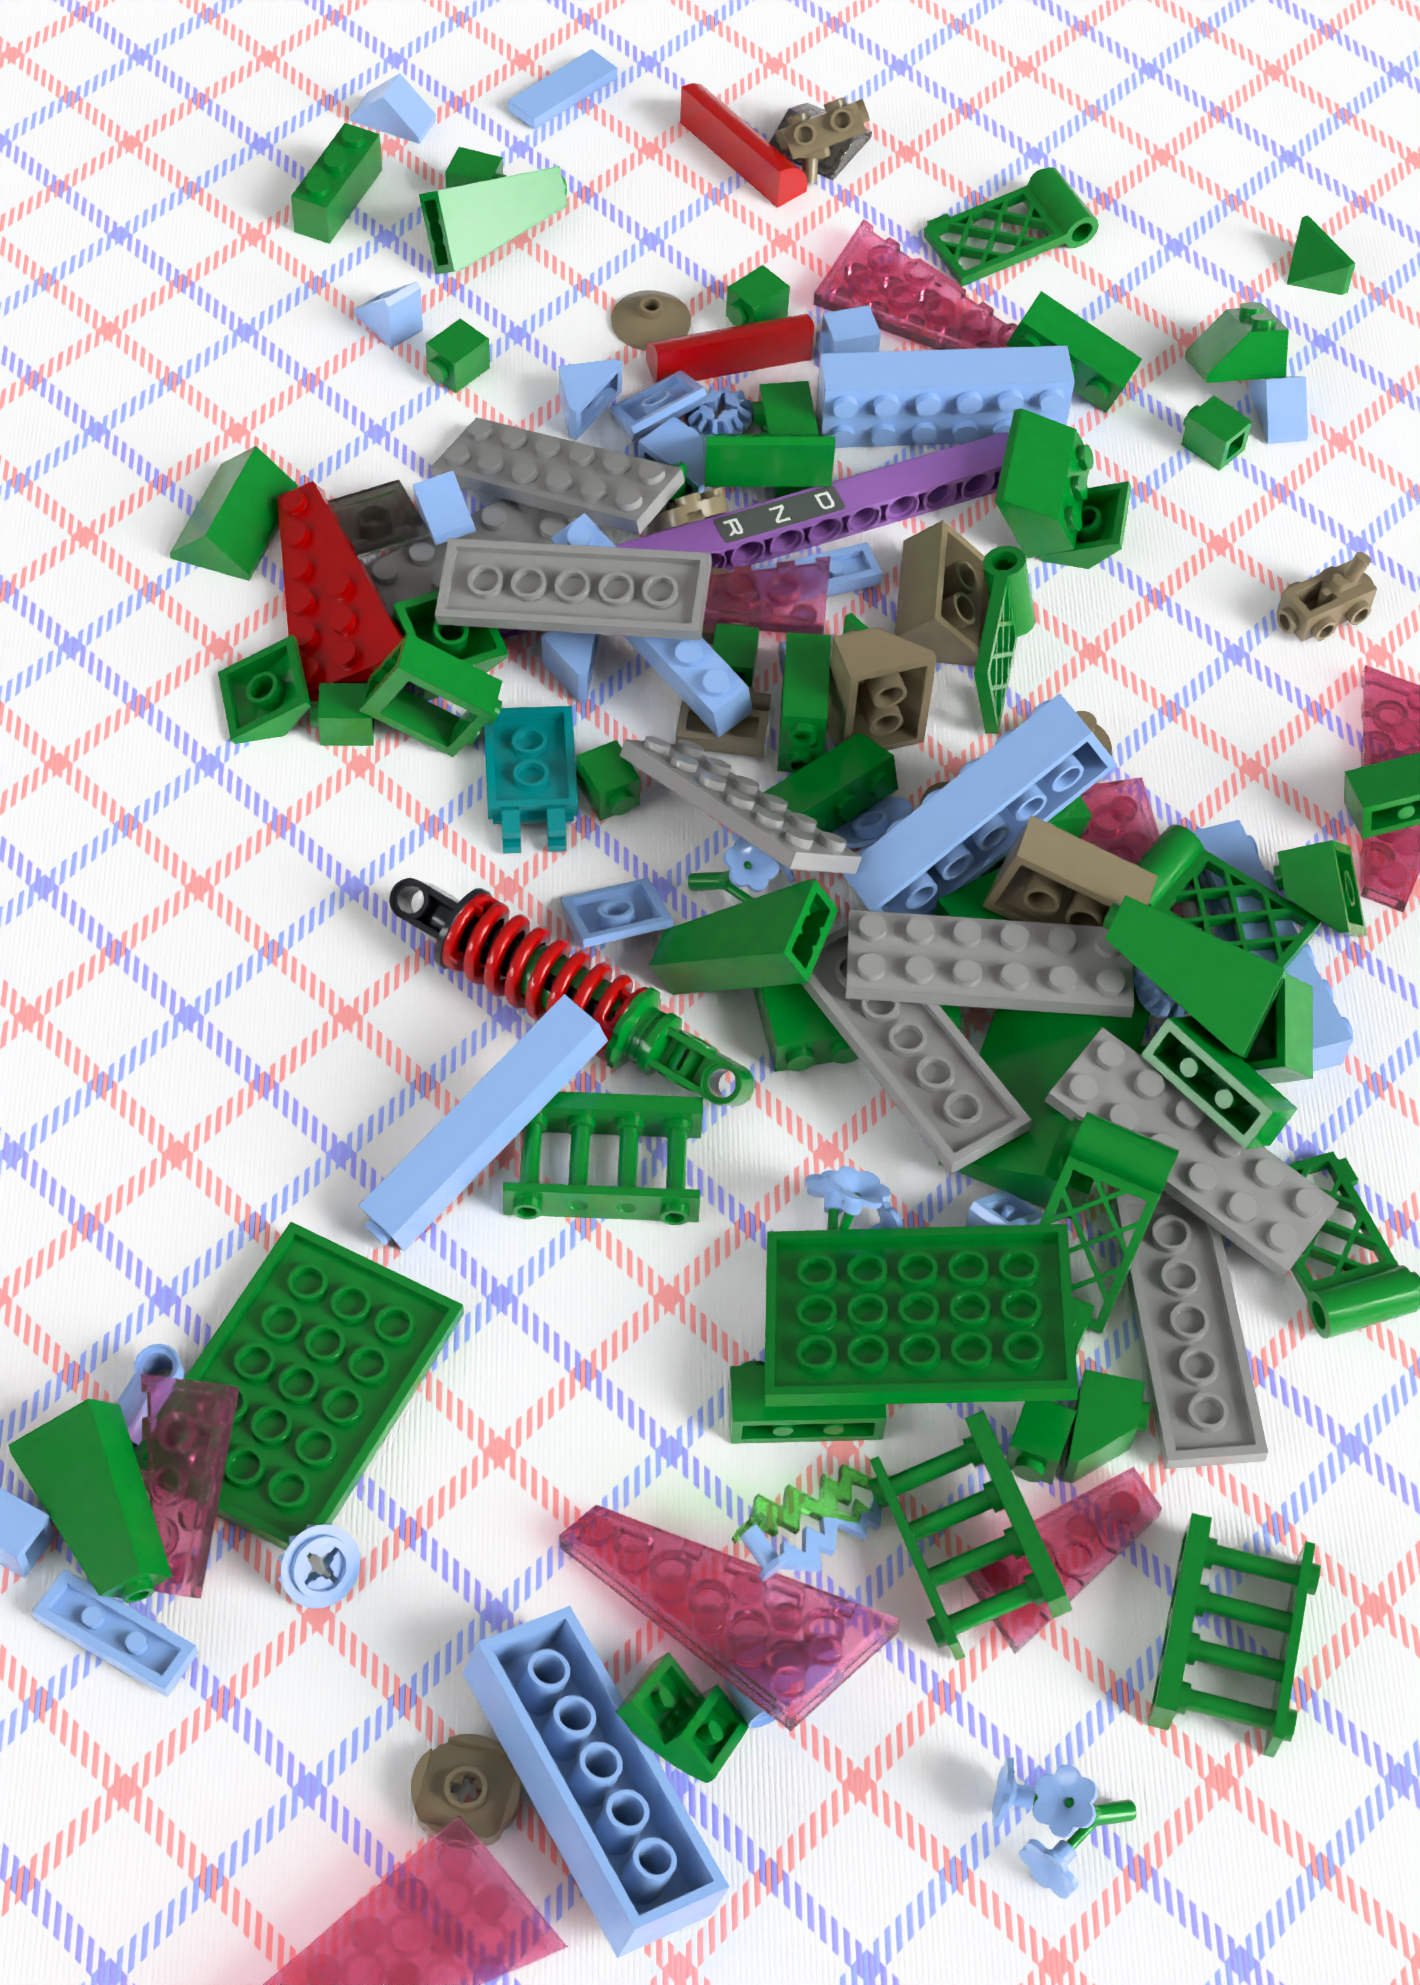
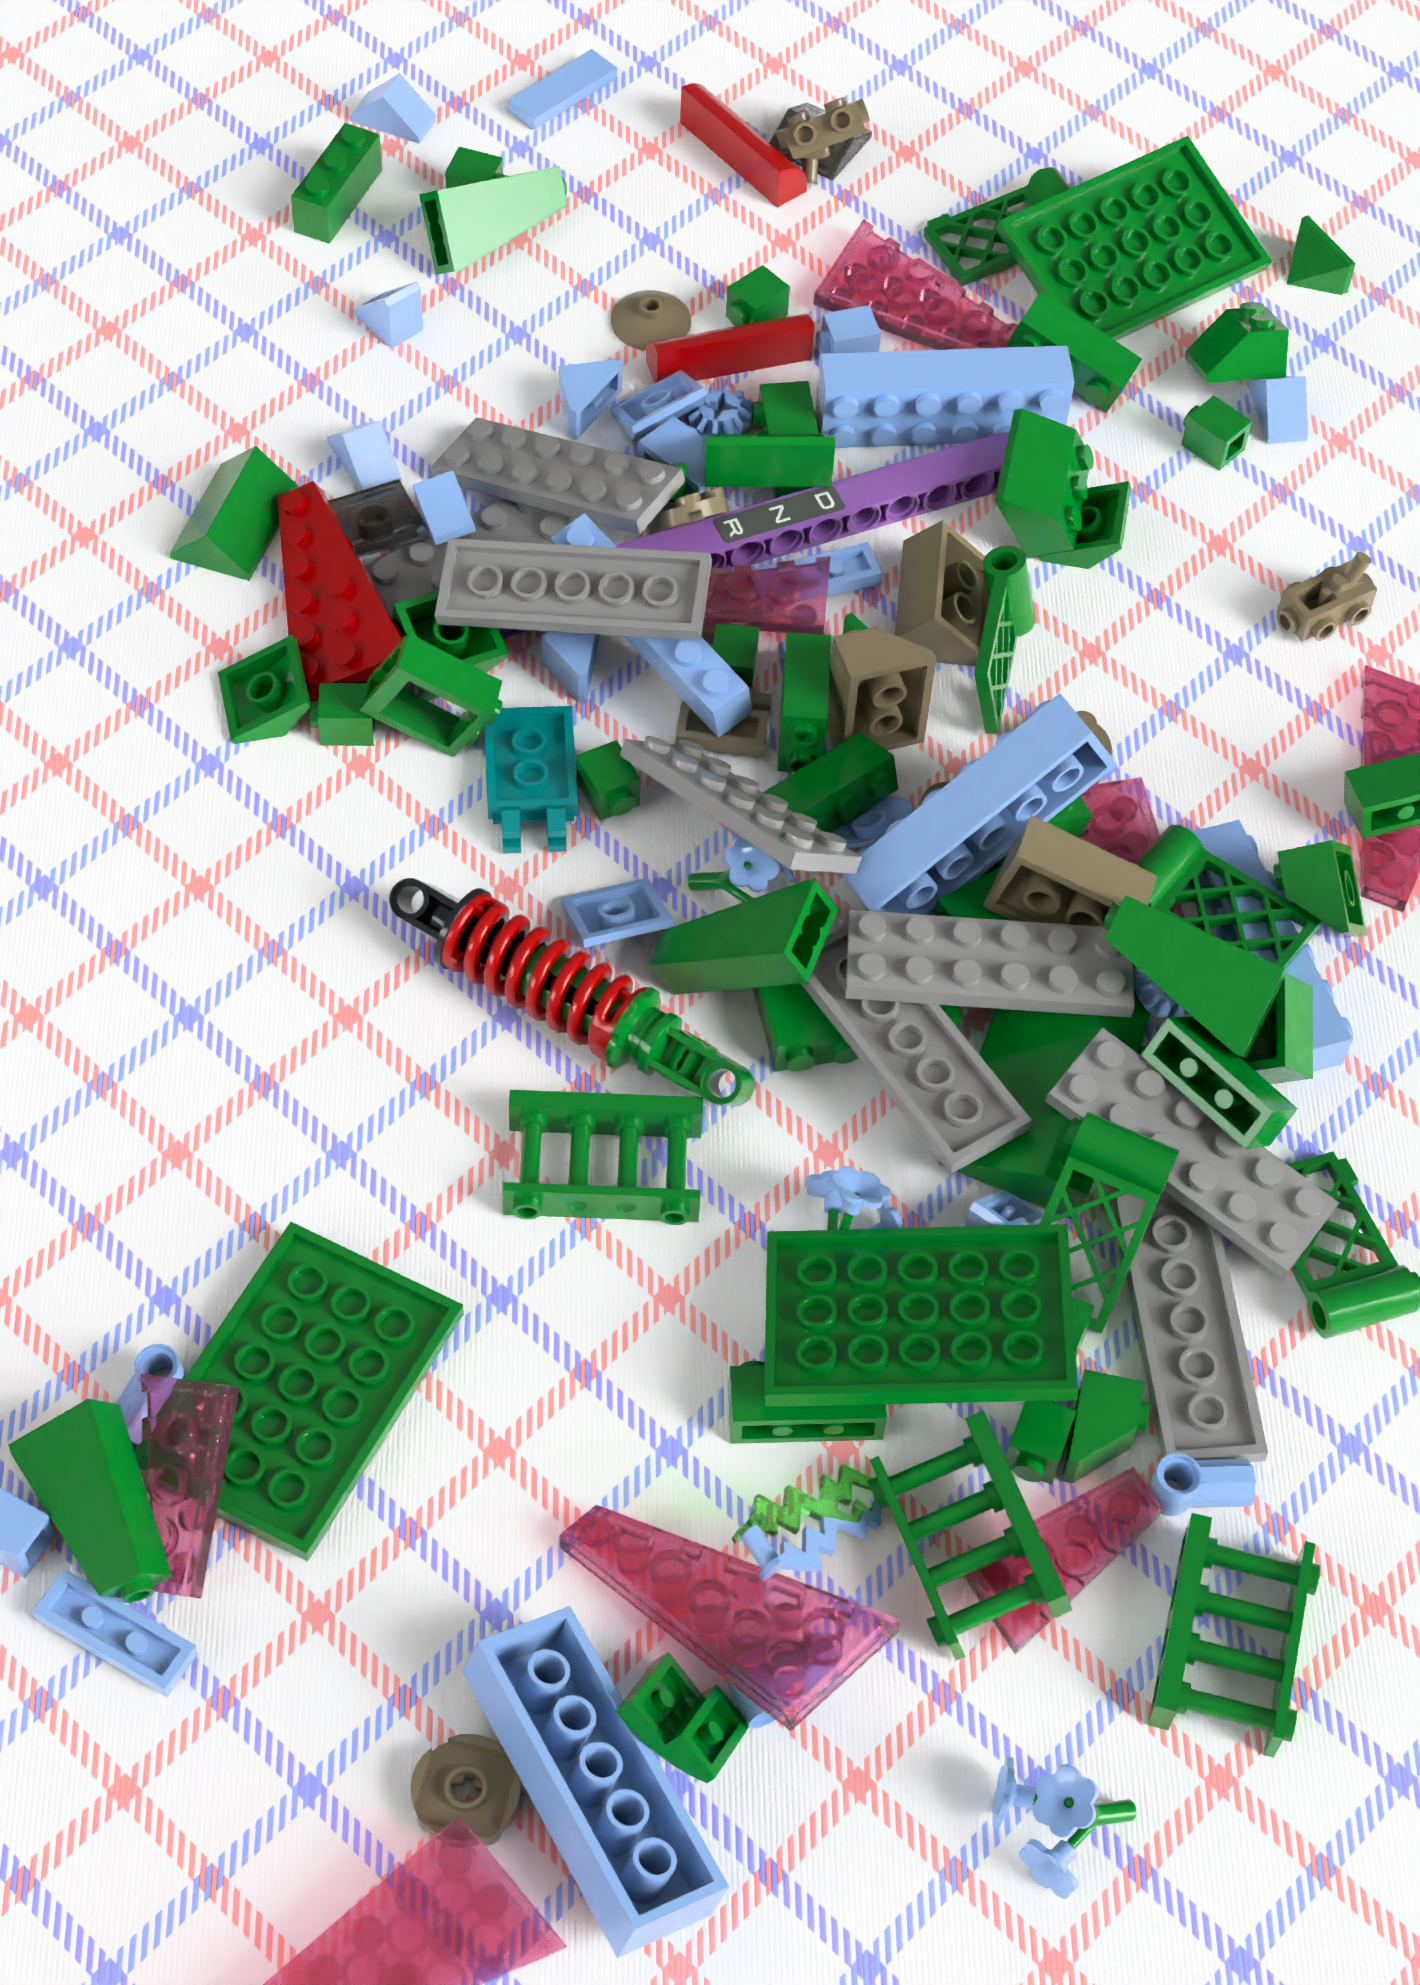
light blue gear [278,1522,360,1608] -> none
light blue brick [358,994,608,1251] -> none
green brick [425,318,490,393] -> none
none -> light blue slope [327,421,401,497]
none -> green plate [995,135,1272,341]
none -> light blue piece [1146,1453,1256,1516]

